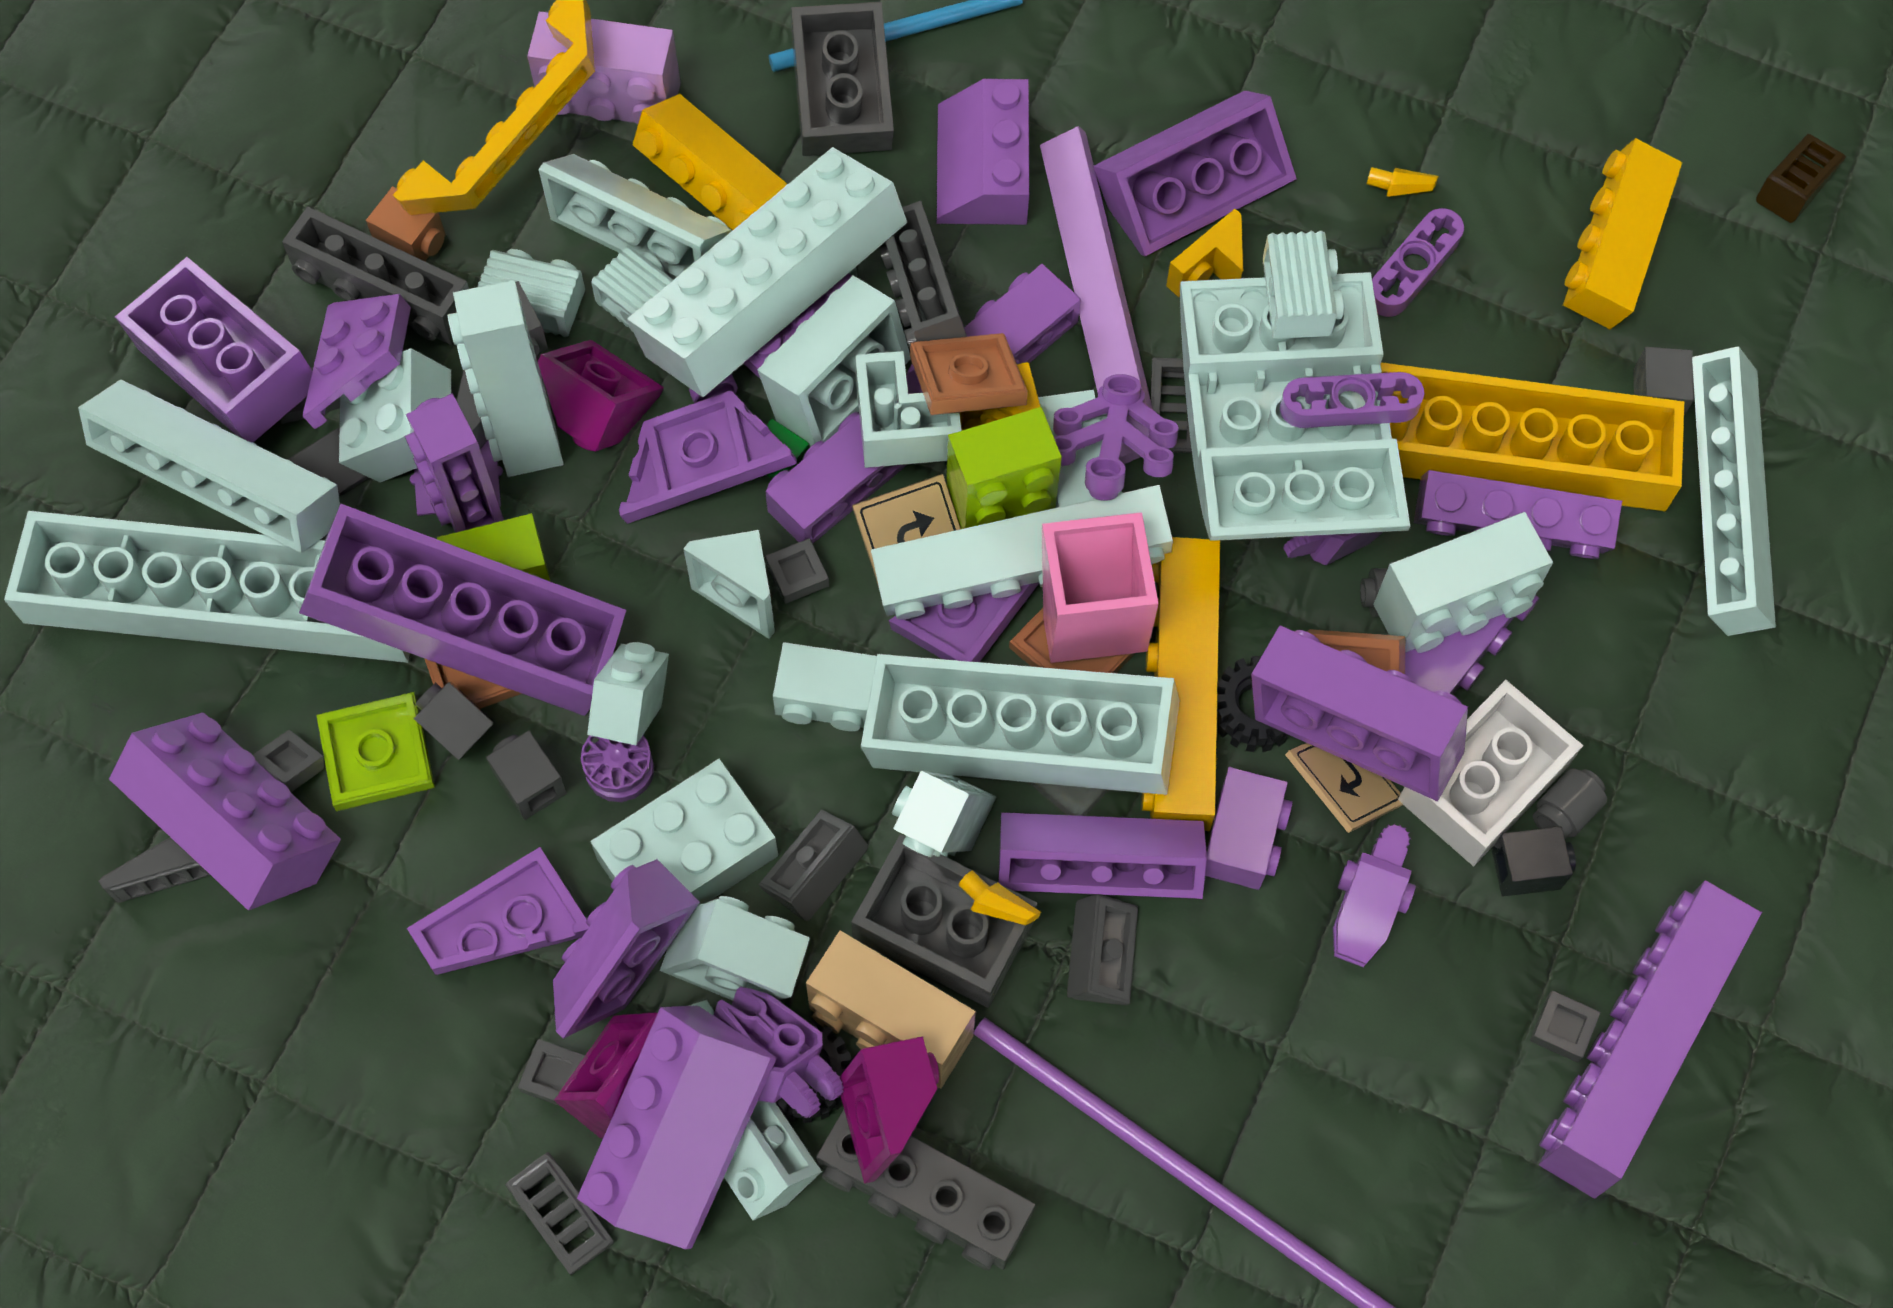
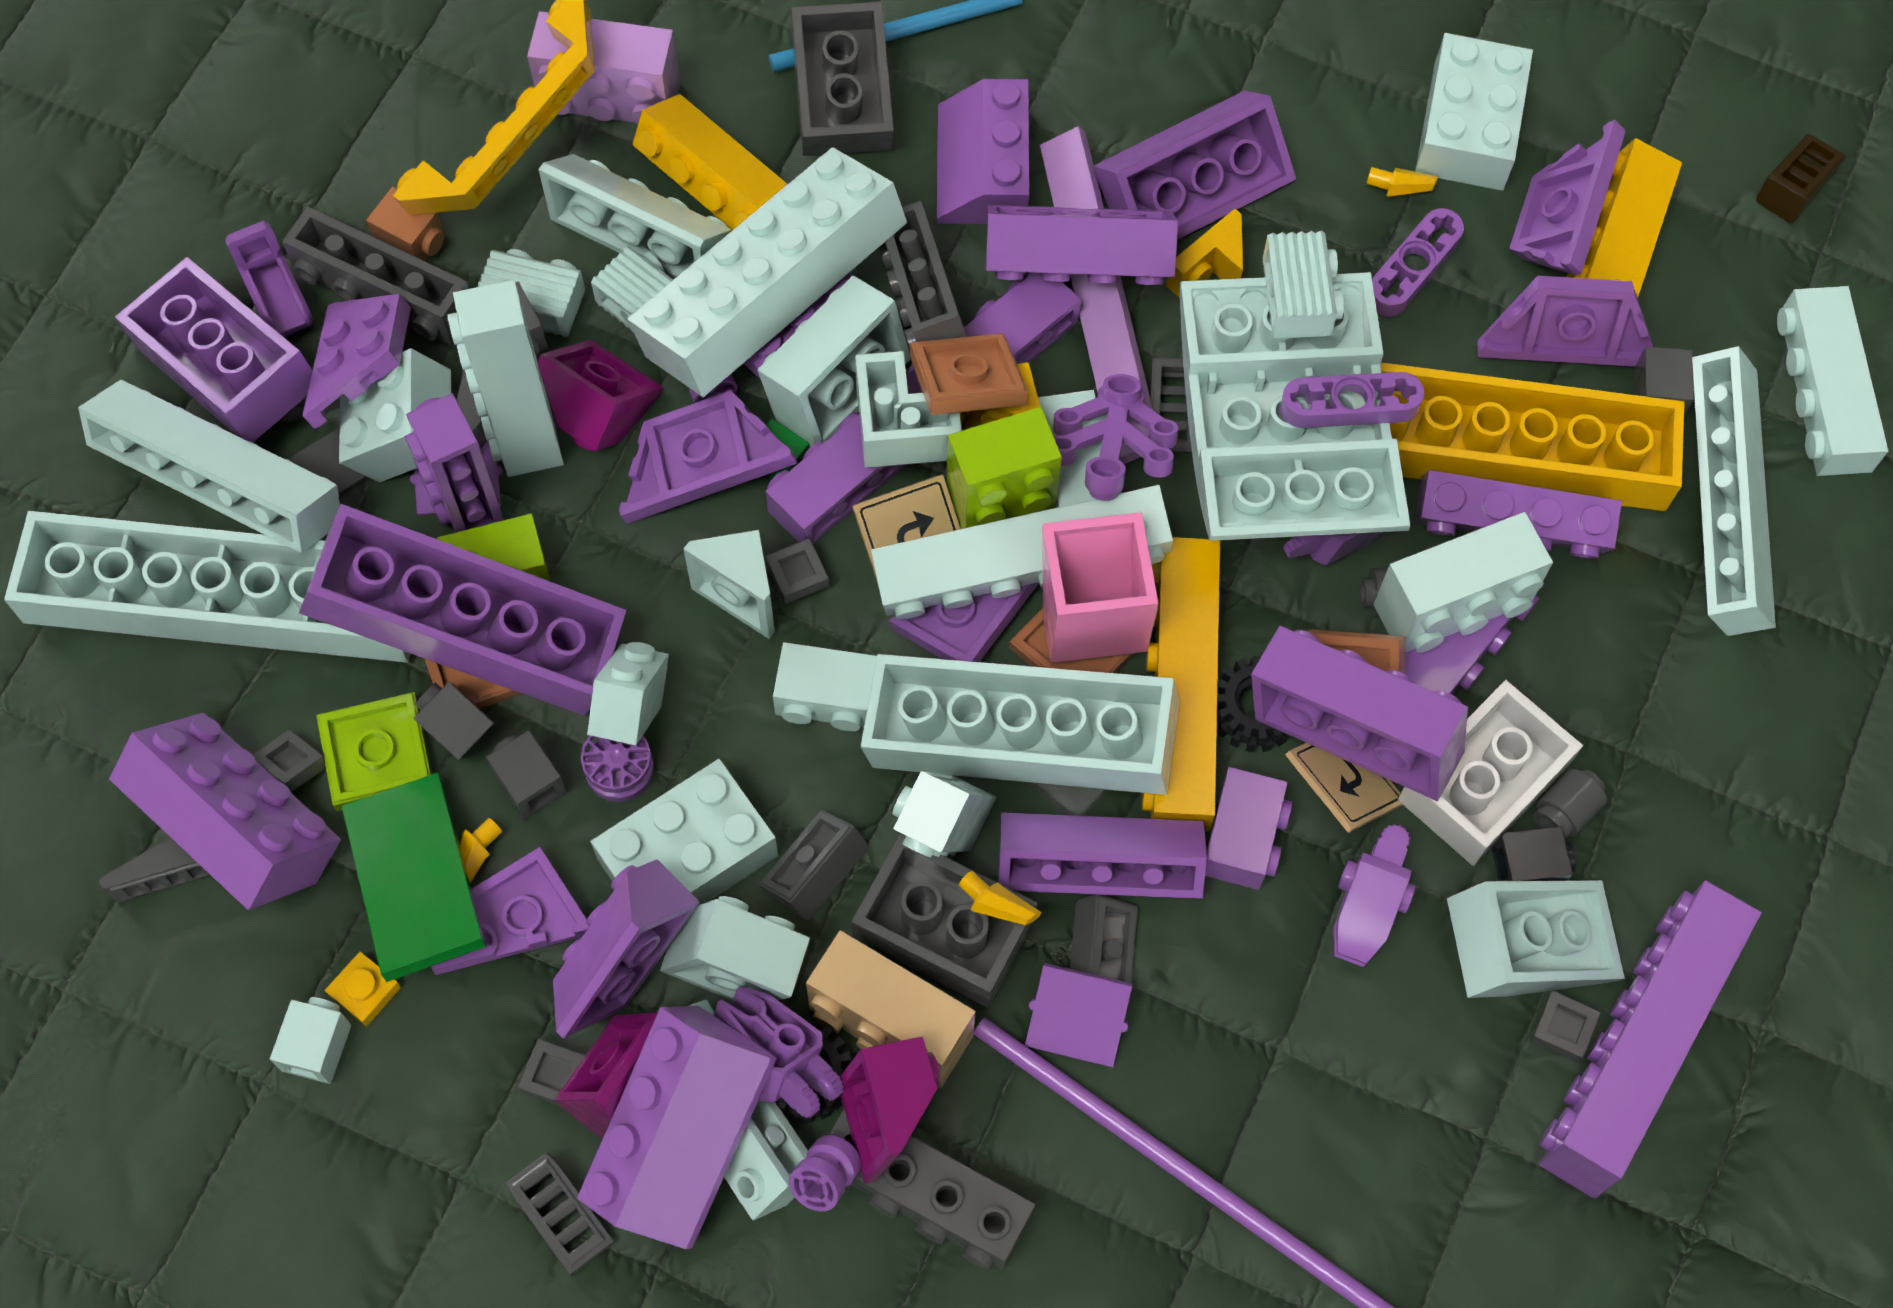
none -> medium lavender animal [225,221,314,338]
none -> light aqua brick [270,997,351,1084]
none -> yellow plate [324,952,402,1027]
none -> green tile [342,772,486,982]
none -> yellow bar [459,818,502,883]
none -> medium lavender wheel [789,1135,861,1212]
none -> medium lavender slope [986,205,1178,285]
none -> medium lavender piece [1025,963,1132,1067]
none -> light aqua brick [1415,33,1533,191]
none -> light aqua slope [1447,880,1625,998]
none -> medium lavender wing [1477,276,1654,366]
none -> medium lavender wing [1509,120,1626,275]
none -> light aqua brick [1777,286,1888,476]

